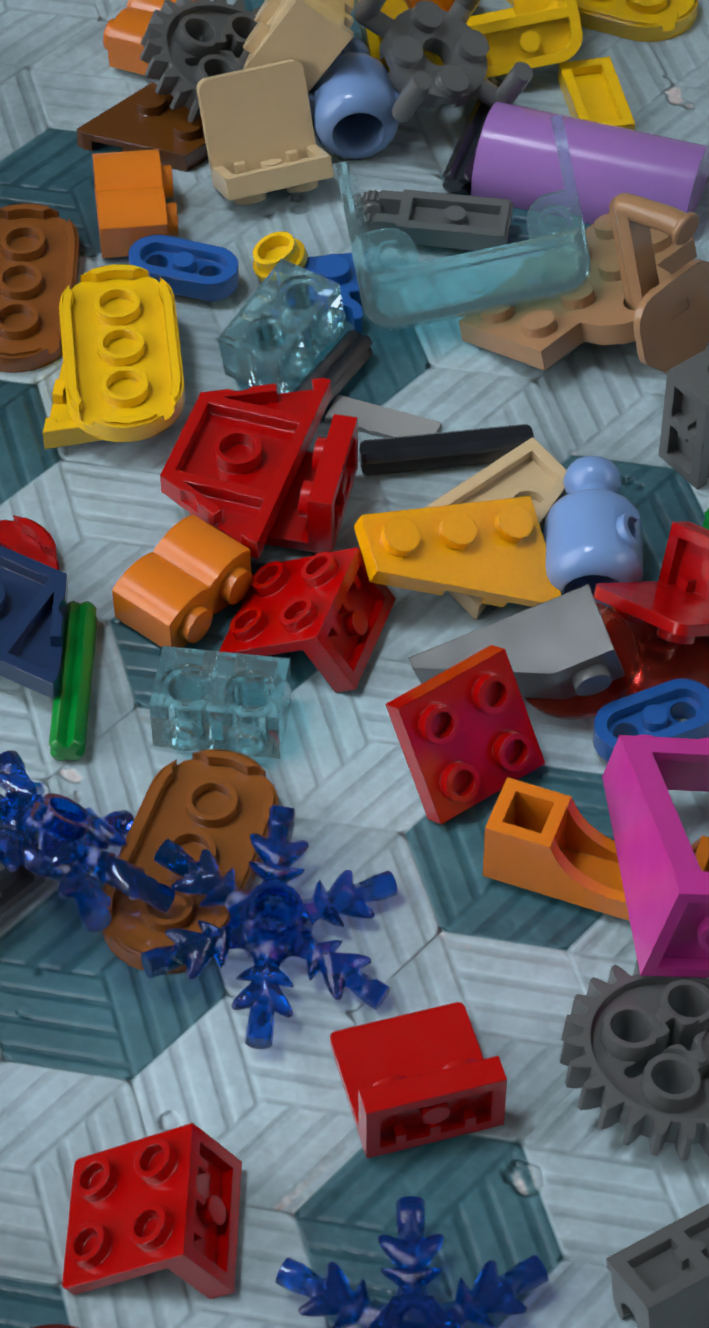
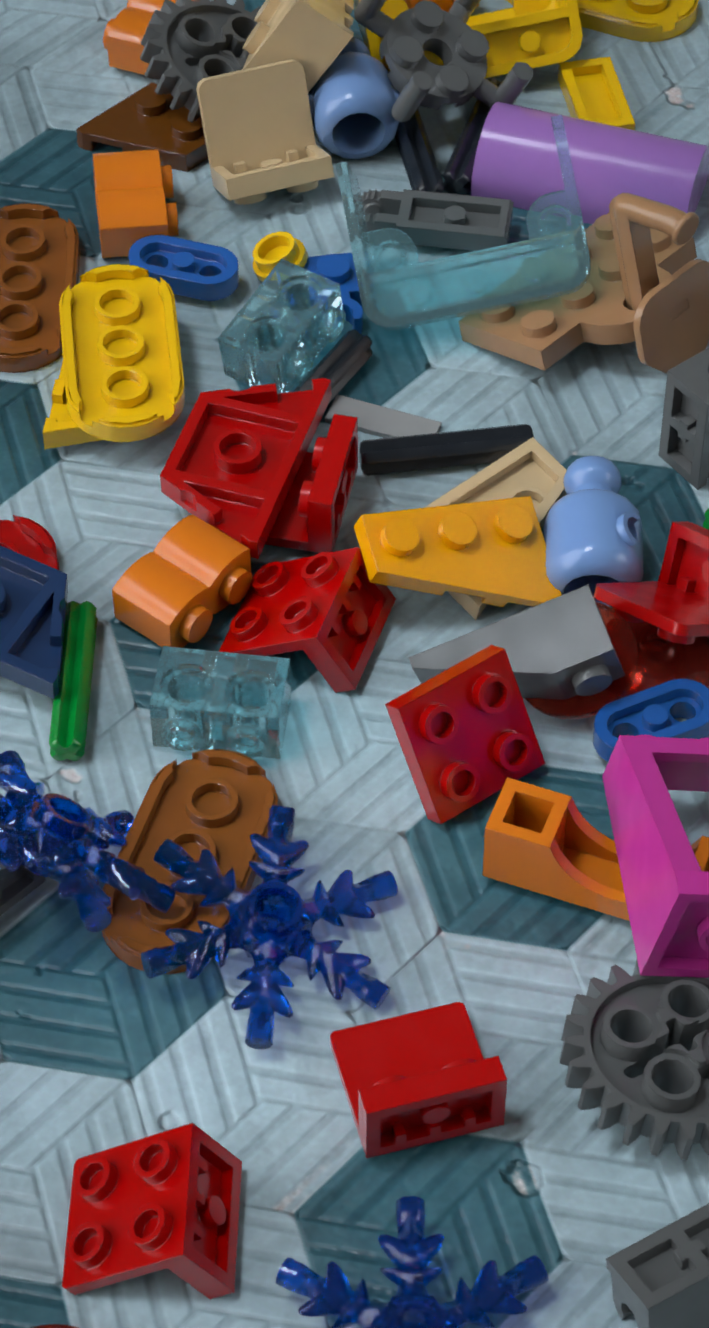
none -> black axle [395,108,445,193]

